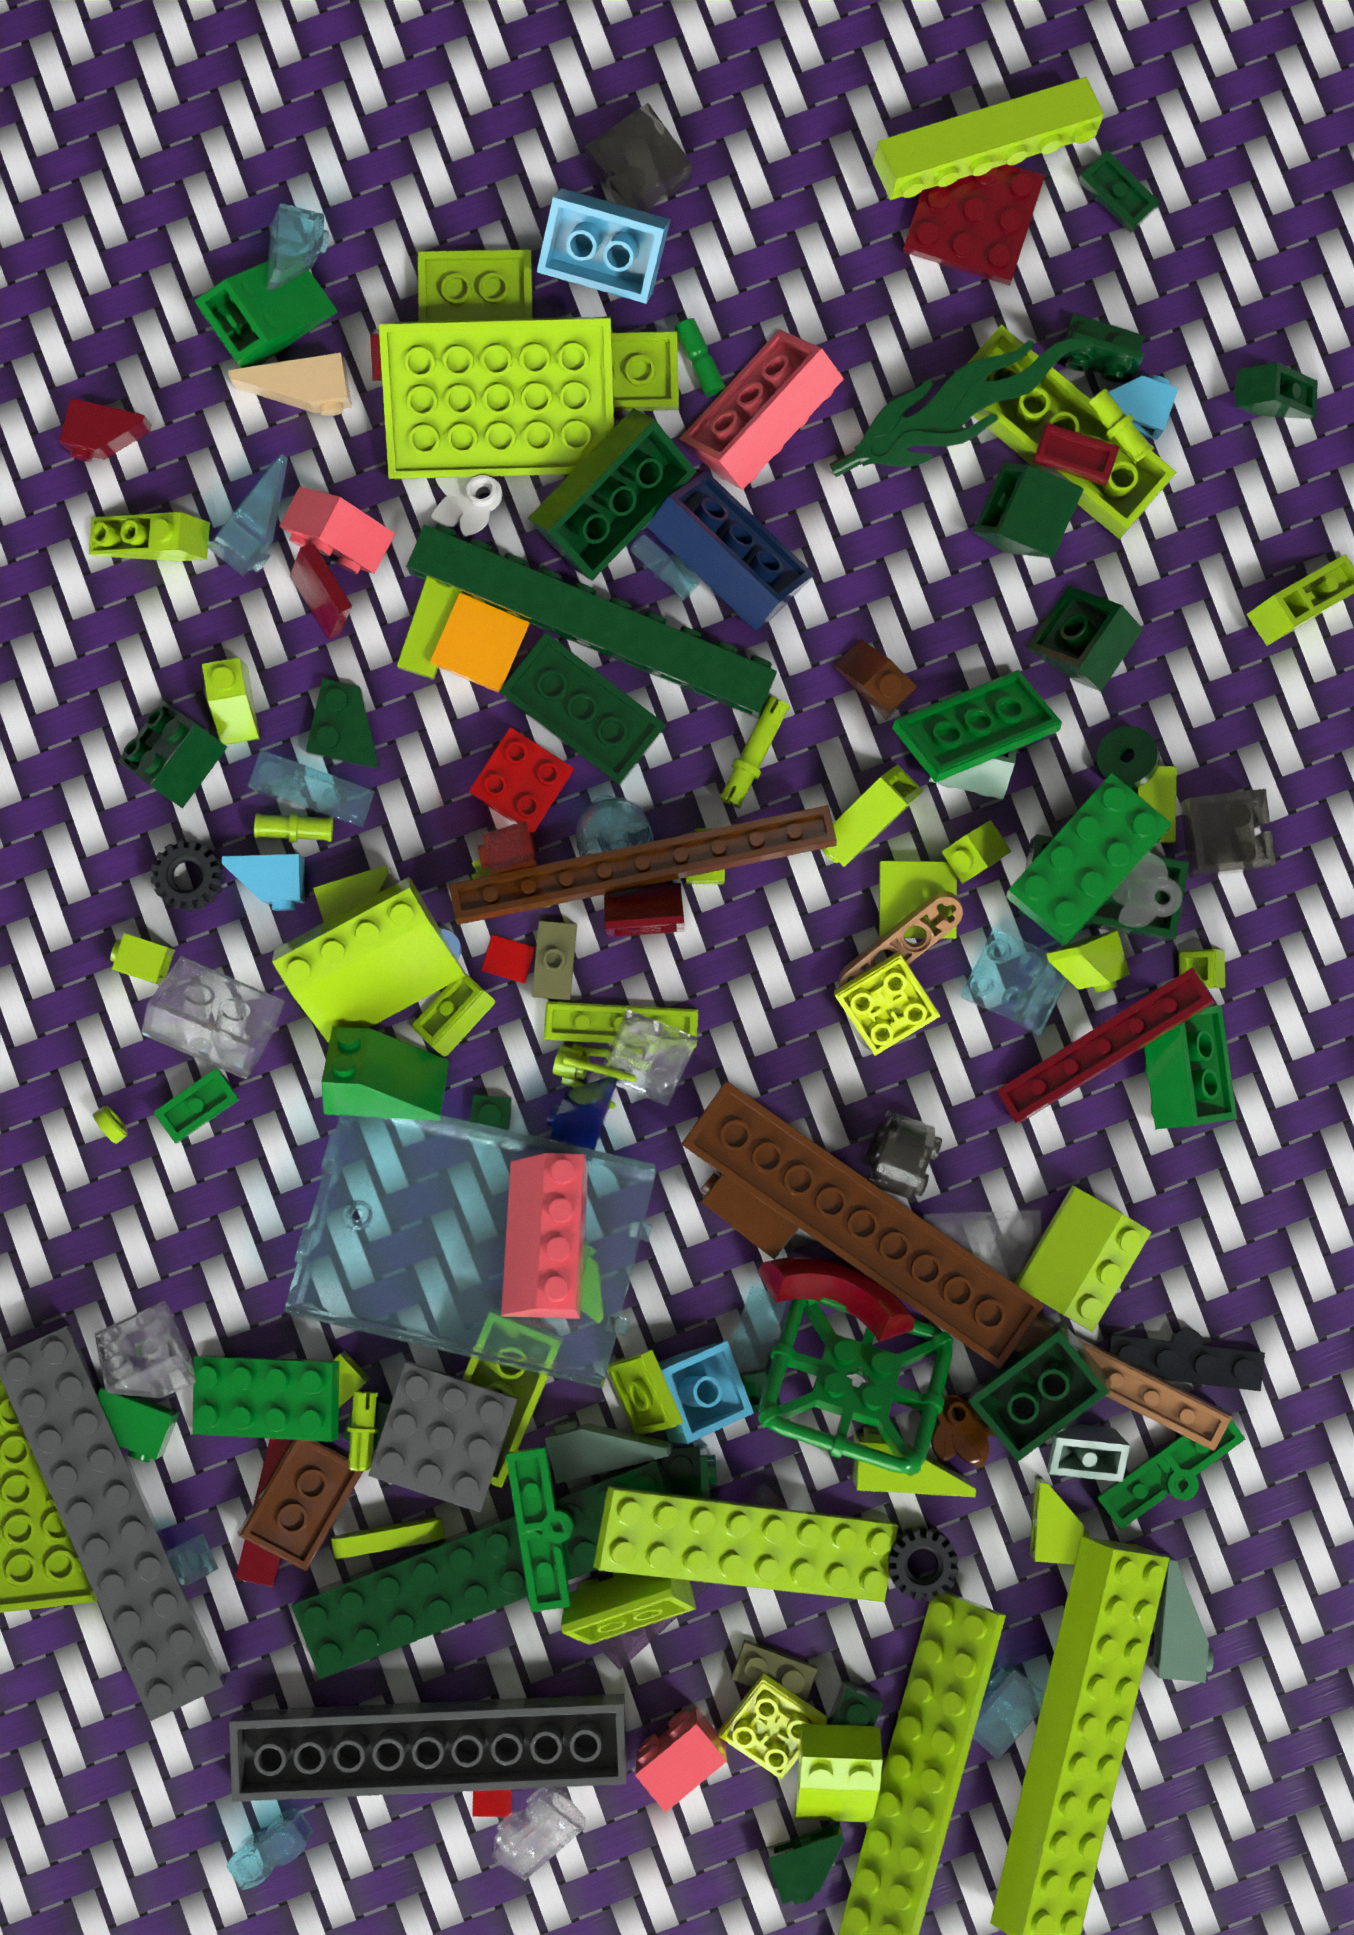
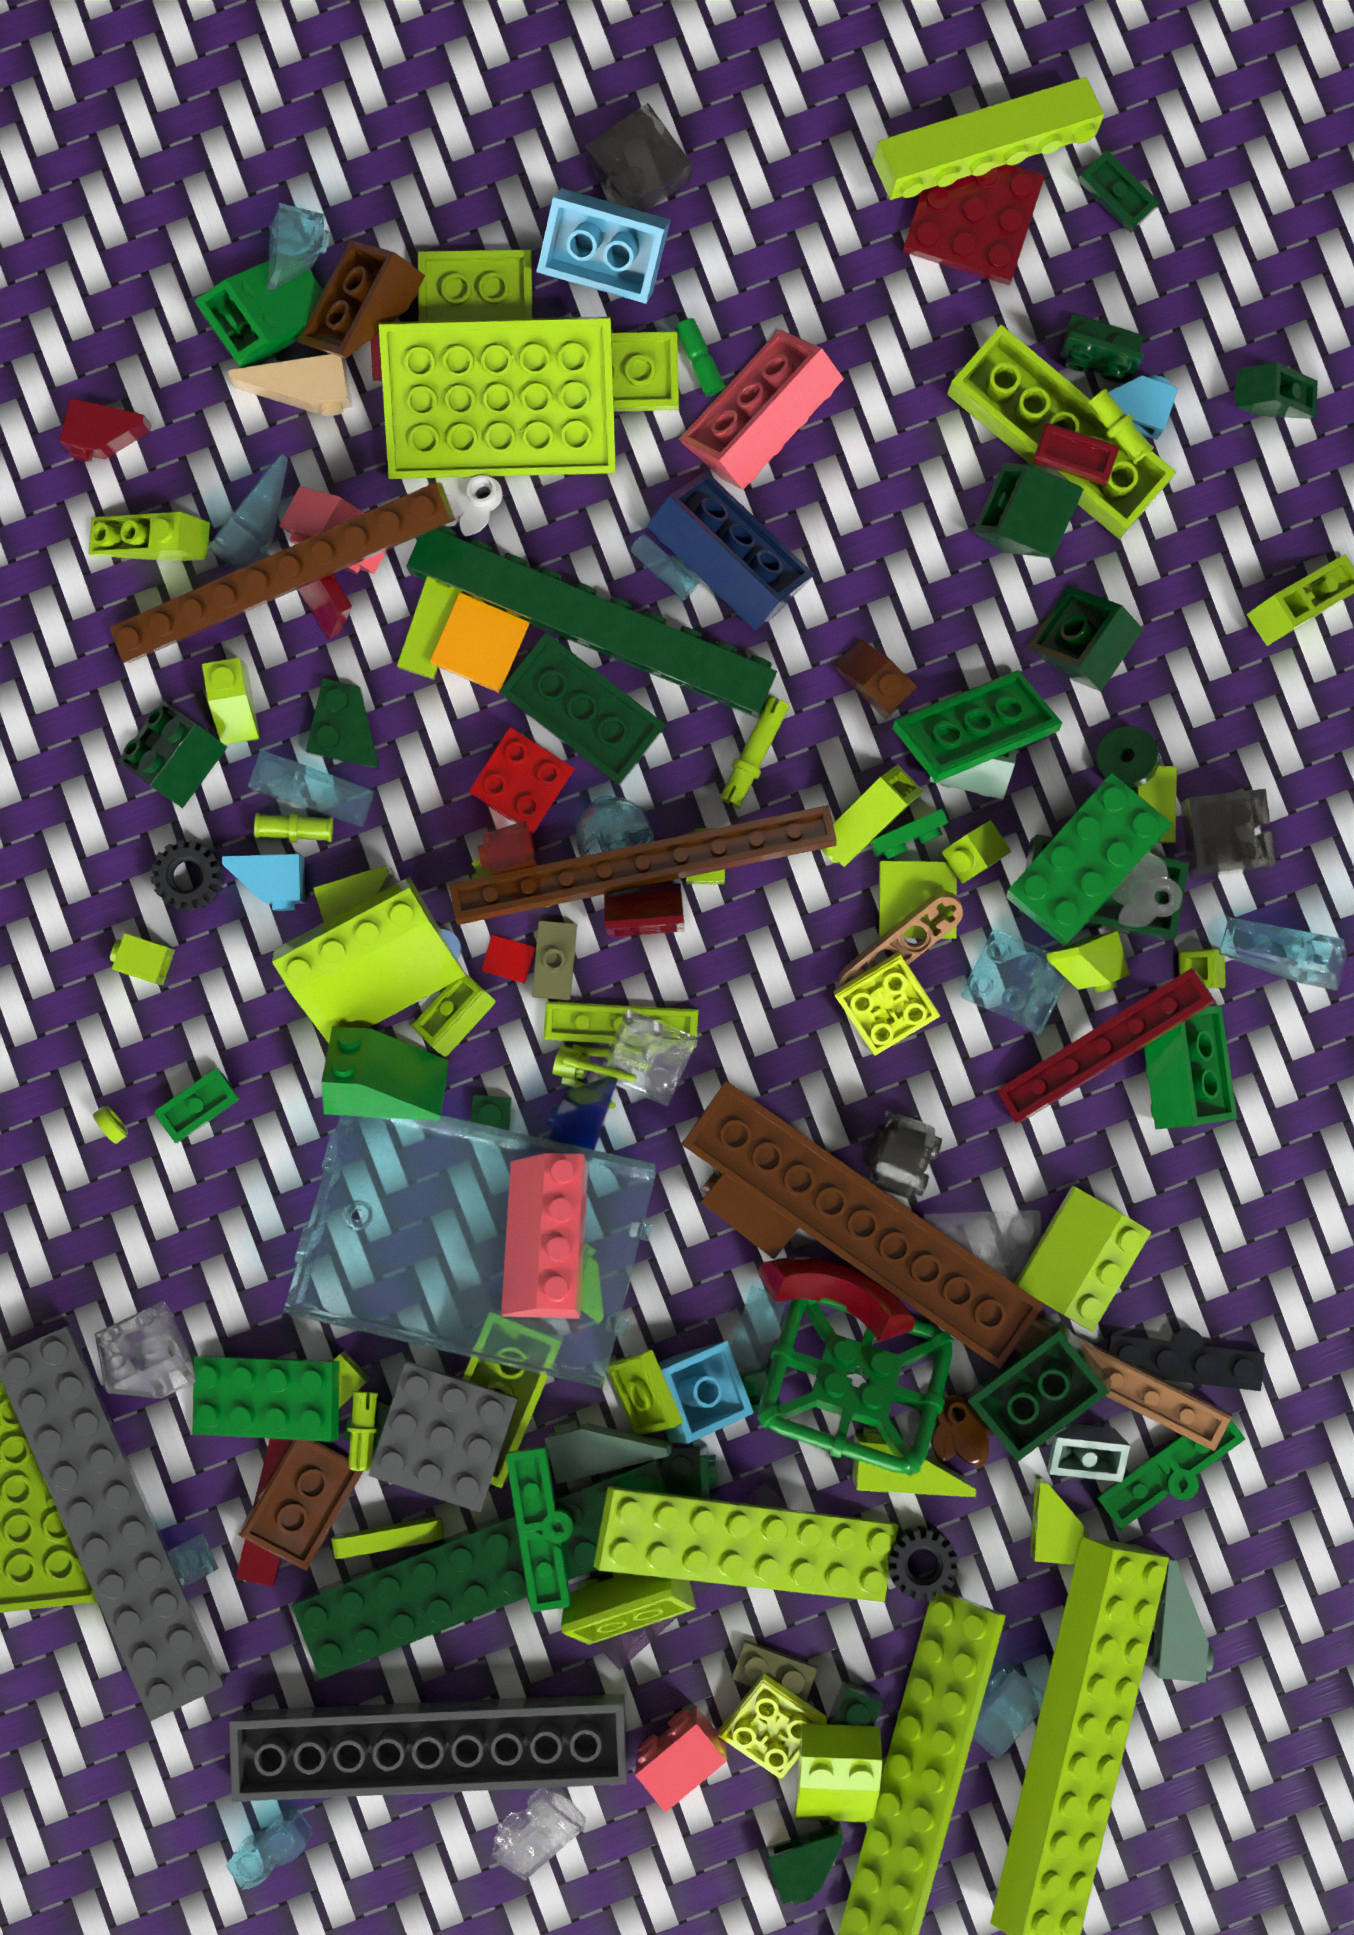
green slope [98,1385,180,1463] -> none
clear slope [141,956,285,1080] -> none
red sticker [472,1789,512,1817] -> none
dark green brick [528,408,697,581] -> none
dark green piece [830,338,1095,477] -> none
none -> reddish brown plate [109,482,455,663]
none -> reddish brown slope [298,240,425,358]
none -> green plate [870,809,949,860]
none -> clear light blue slope [1219,917,1347,991]

